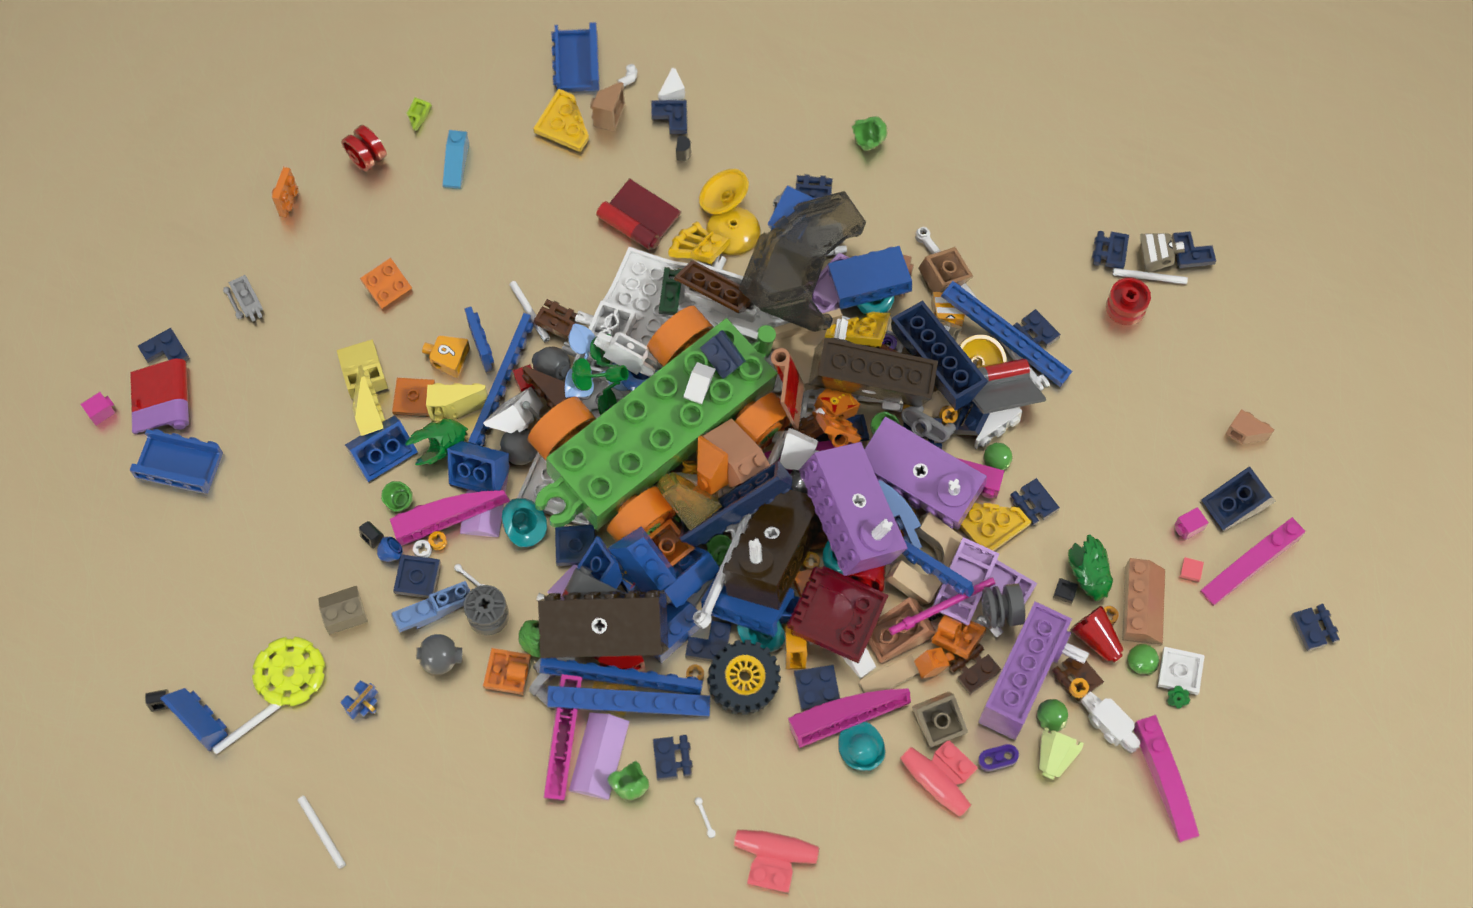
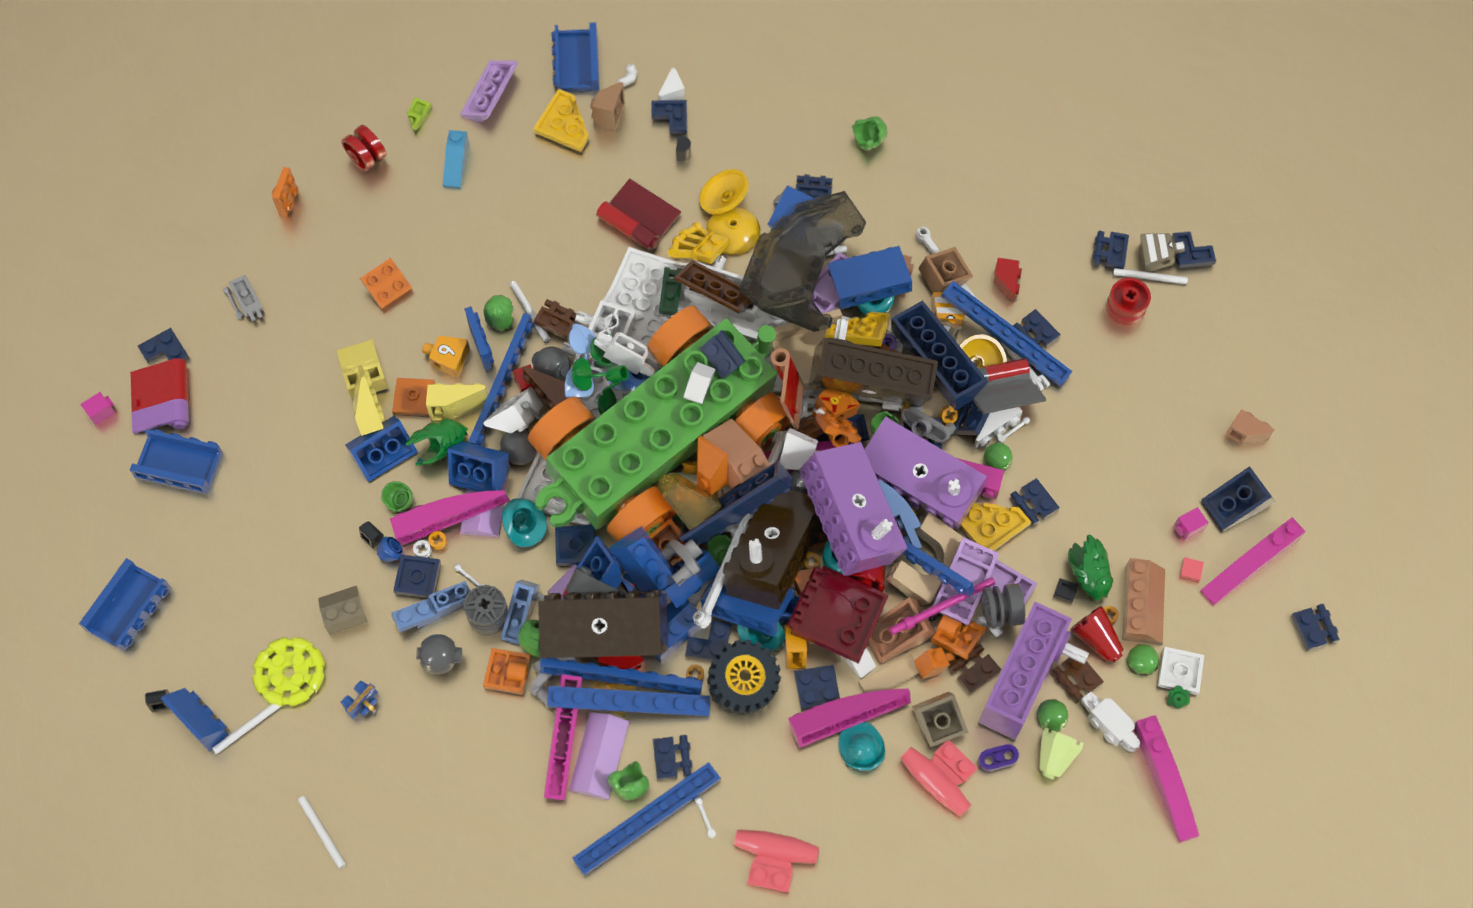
light orange bush [1069,678,1089,698] -> none
none -> blue panel [79,558,170,652]
none -> lavender slope [460,60,518,123]
none -> bright green hair [483,295,514,332]
none -> medium blue slope [500,579,540,645]
none -> blue plate [572,762,721,876]
none -> light grey connector [661,539,703,586]
none -> red slope [993,258,1022,301]
none -> white hinge [997,417,1030,443]

